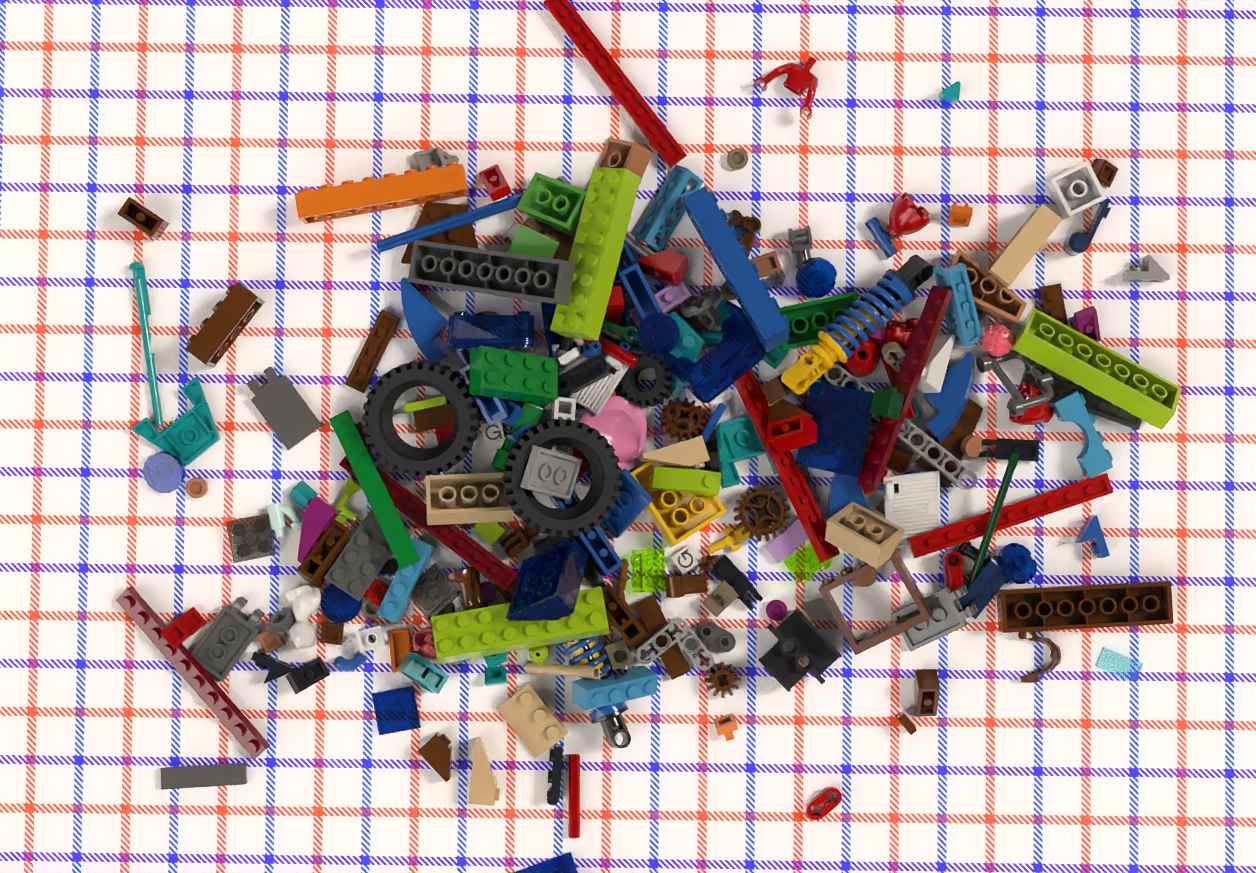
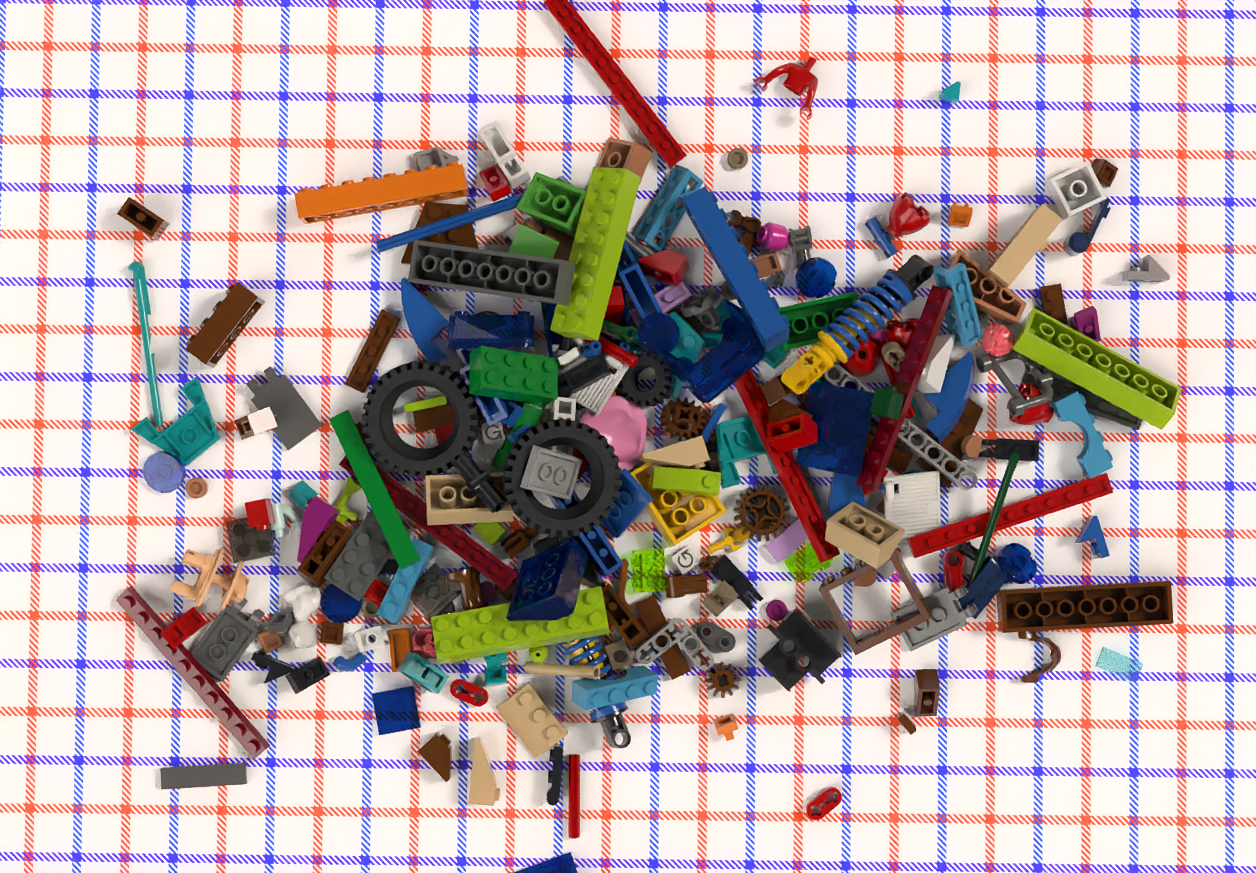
none -> light nougat piece [170,547,250,611]
none -> slope [234,407,277,440]
none -> red brick [244,498,275,531]
none -> red beam [450,679,489,707]
none -> black piece [454,454,507,513]
none -> white slope [478,121,531,189]
none -> dark pink head [757,222,790,252]

